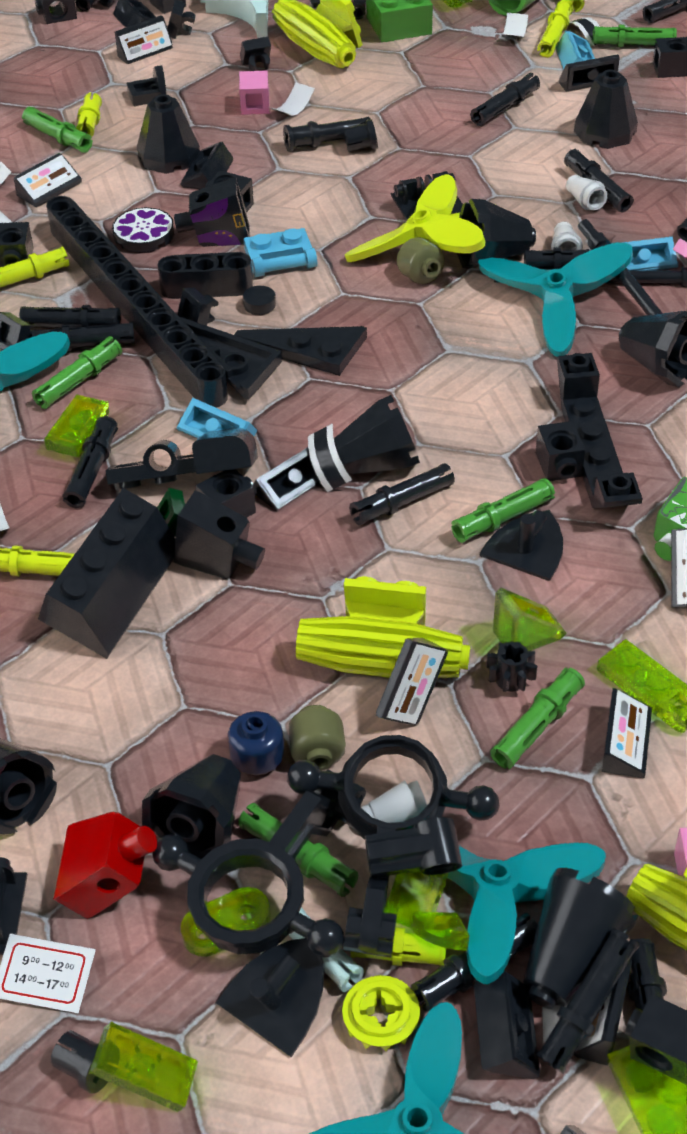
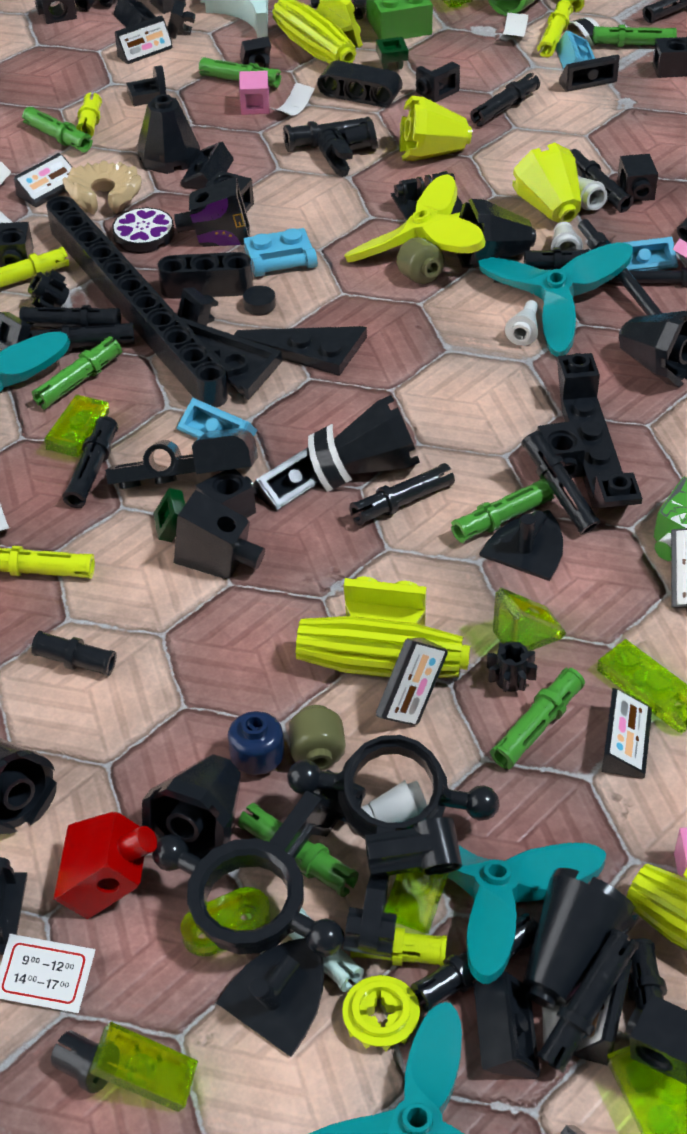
black slope [38,488,176,659] -> none
clear neon green tile [411,911,470,951] -> none
black cone [574,70,638,149] -> none
none -> black gear [28,269,69,307]
none -> black pin [31,630,117,676]
none -> tan piece [62,160,142,215]
none -> bright green pin [199,57,281,88]
none -> black hinge [316,126,354,177]
none -> black beam [317,60,403,107]
none -> dark green tile [376,37,409,70]
none -> neon yellow cone [399,96,472,161]
none -> black bracket [416,61,460,103]
none -> white cone [505,300,538,346]
none -> neon yellow cone [512,143,581,223]
none -> black pin [521,430,601,535]
none -> black brick [617,154,658,202]

